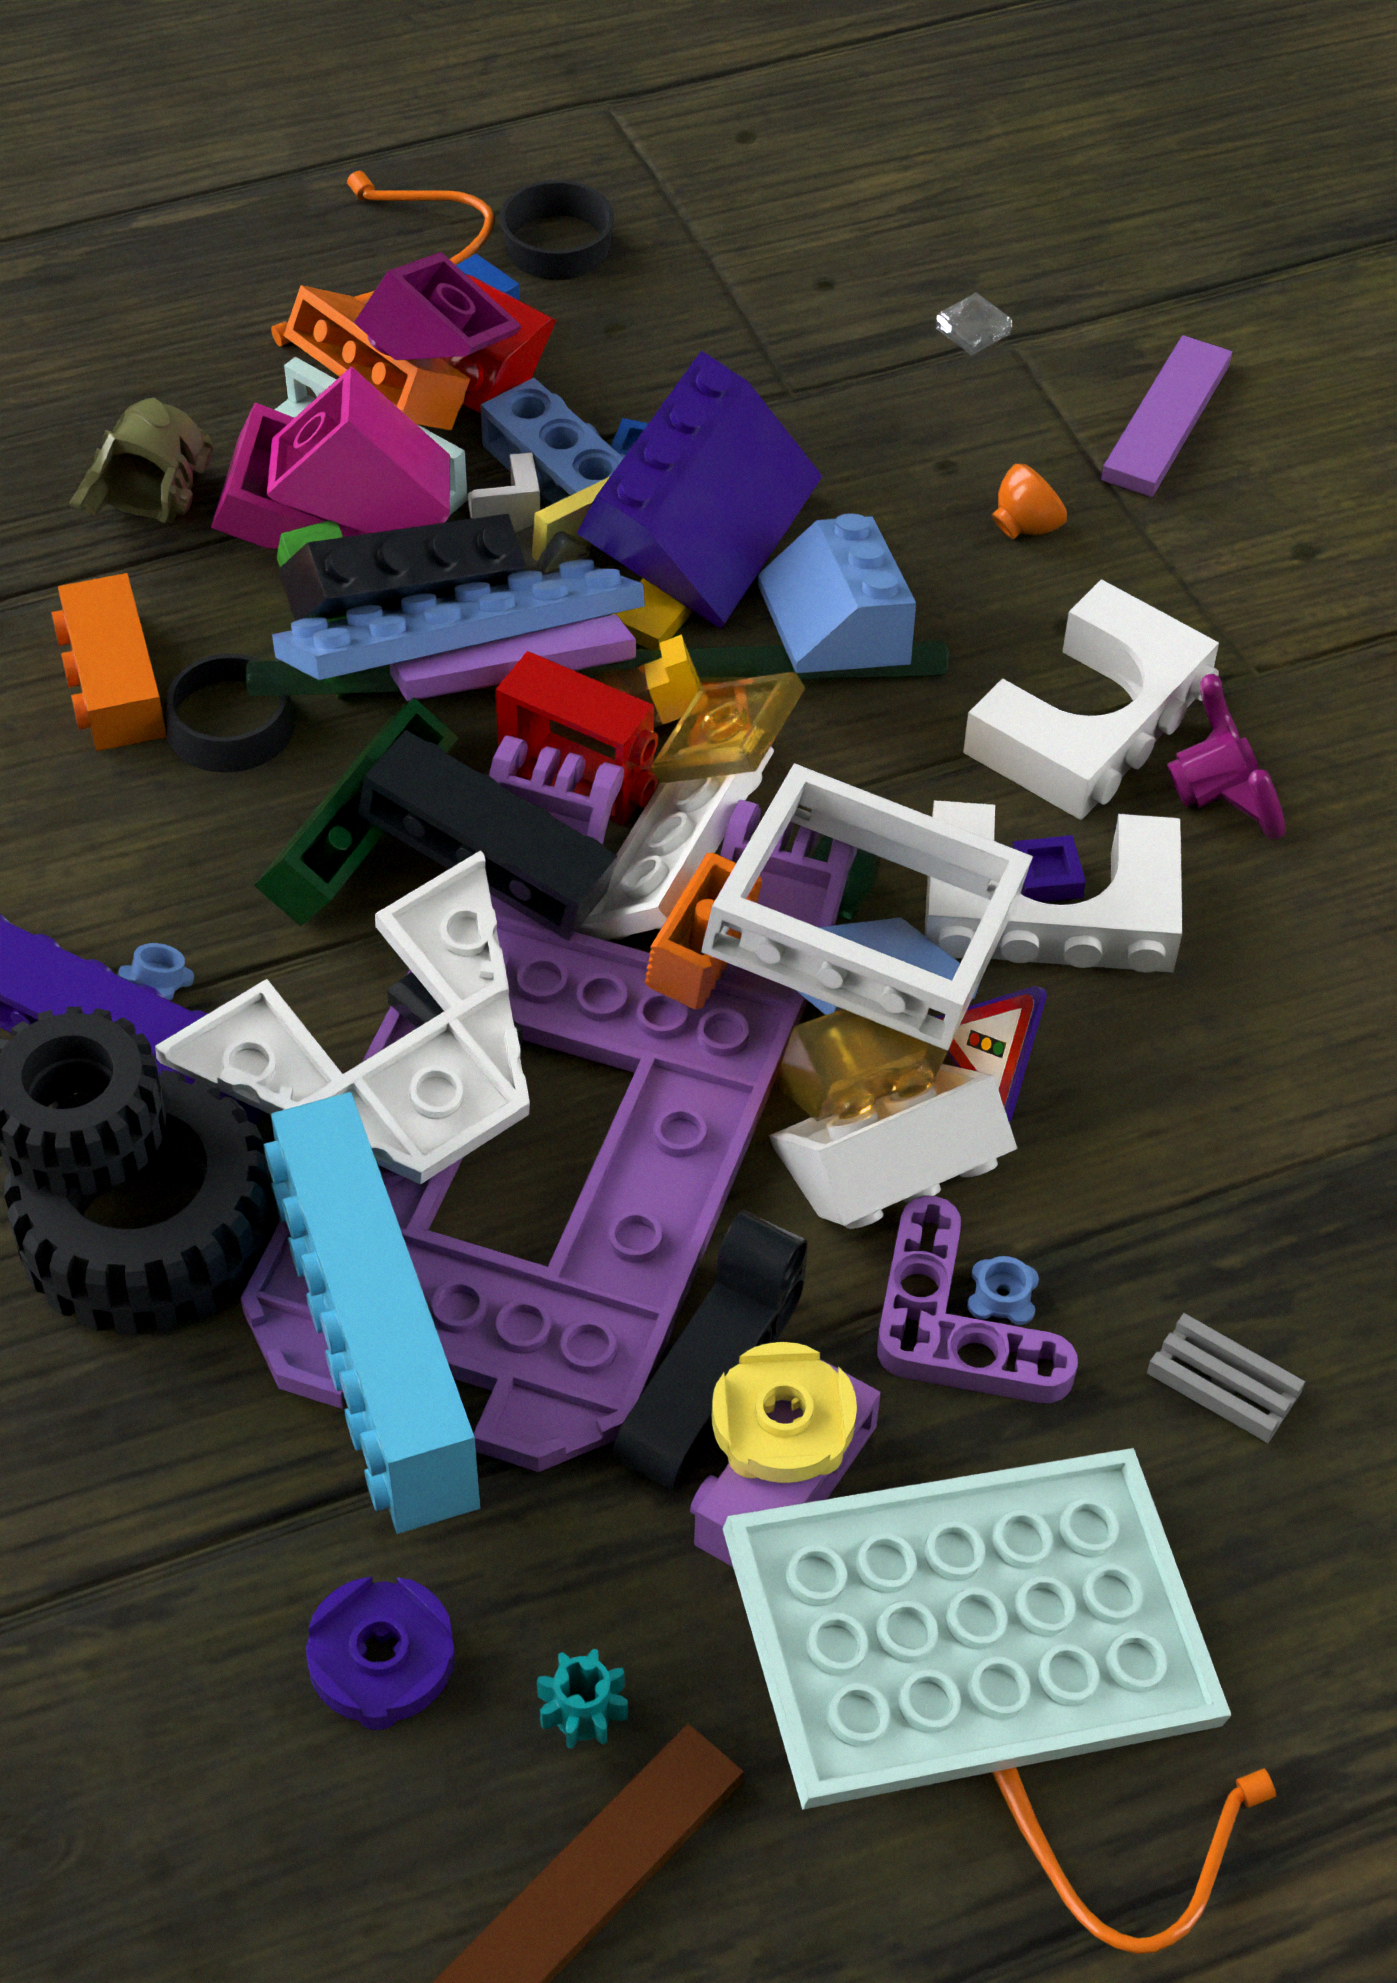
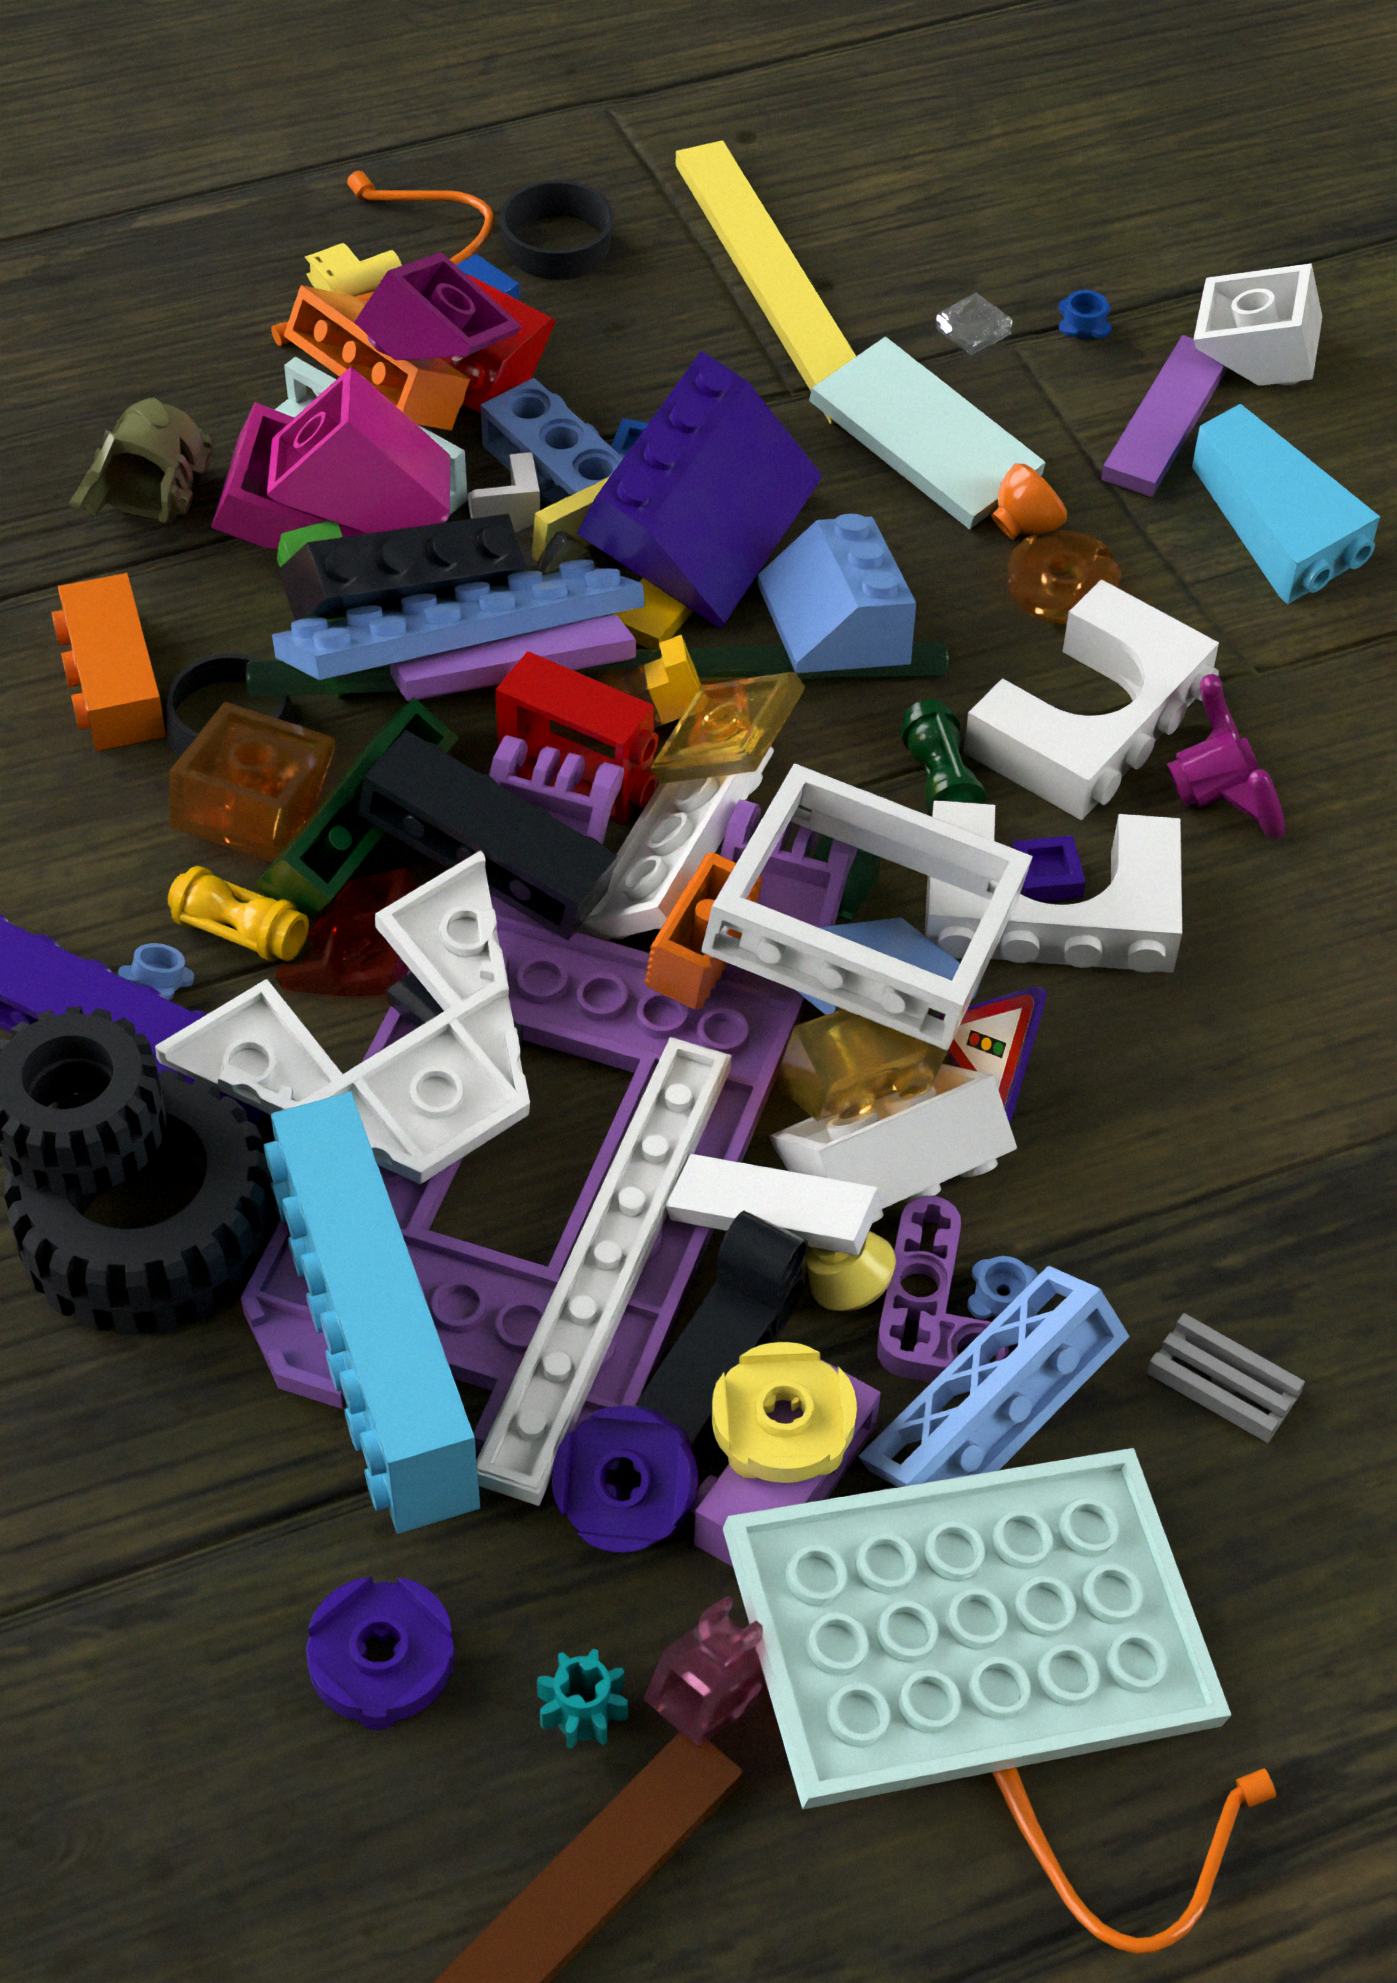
none -> yellow piece [168,866,309,962]
none -> clear orange slope [169,702,335,862]
none -> clear red slope [275,868,419,996]
none -> light yellow piece [305,243,402,297]
none -> white tile [476,1037,732,1506]
none -> dark purple plate [552,1405,698,1552]
none -> clear pink brick [644,1596,765,1747]
none -> white tile [665,1154,881,1255]
none -> light yellow tile [676,140,856,424]
none -> light yellow cone [806,1231,896,1311]
none -> light aqua tile [809,336,1046,529]
none -> light blue fence [858,1266,1130,1487]
none -> dark green piece [900,699,986,817]
none -> clear orange tile [1006,530,1121,624]
none -> blue plate [1058,290,1112,339]
none -> medium azure slope [1192,404,1380,604]
none -> white slope [1193,263,1322,386]

